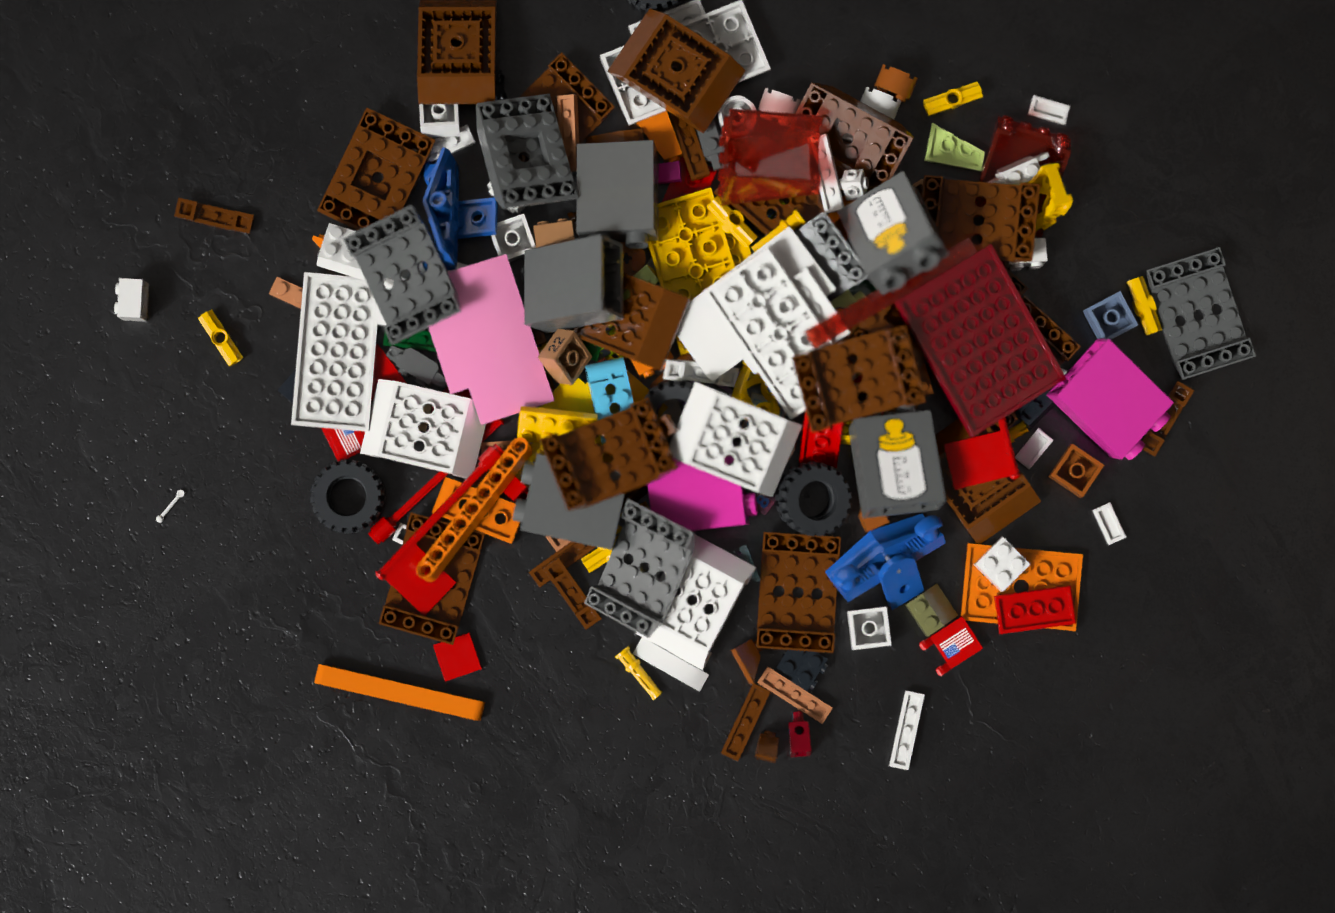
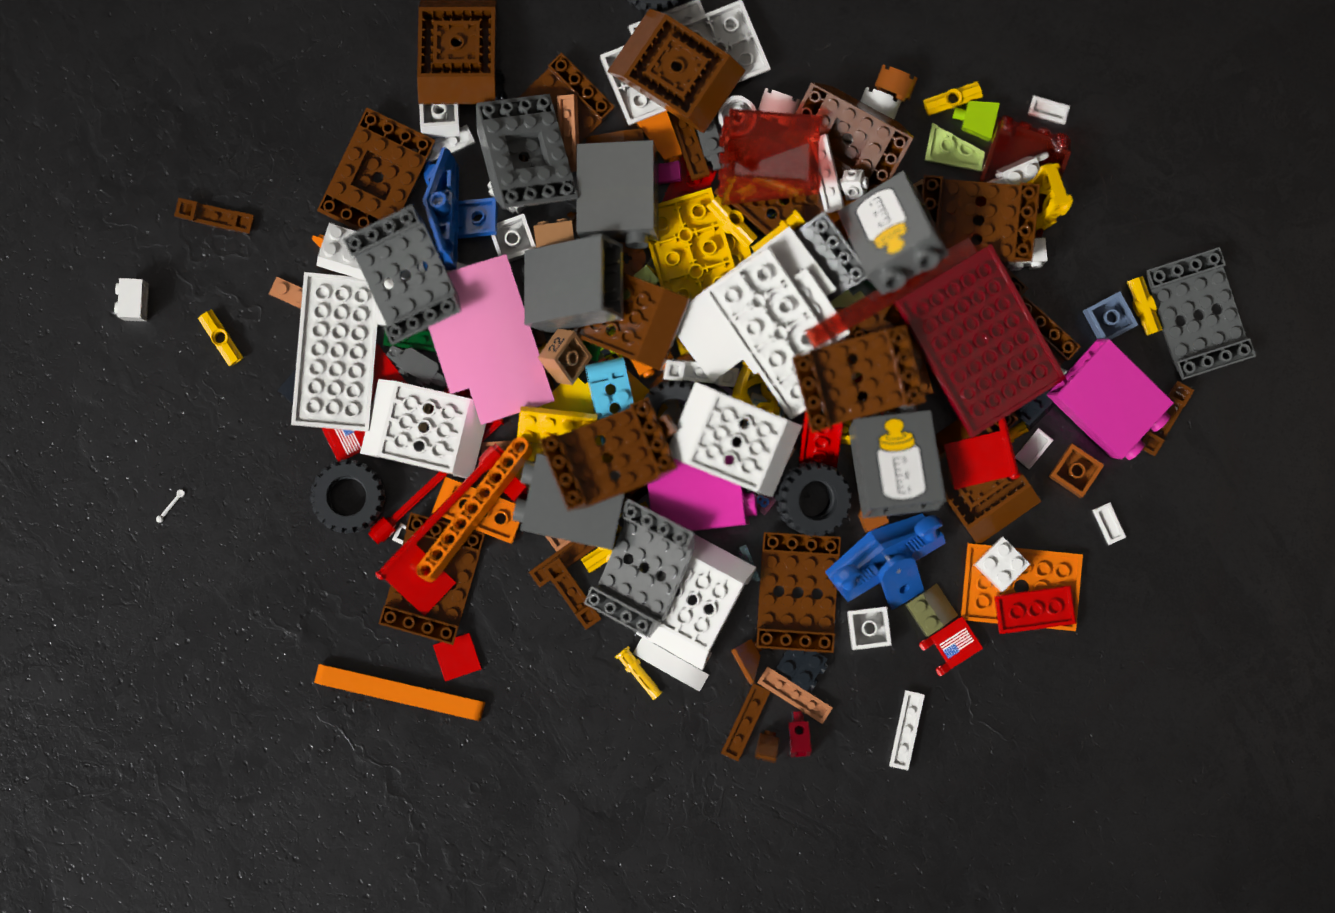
none -> lime torso [952,101,1000,141]

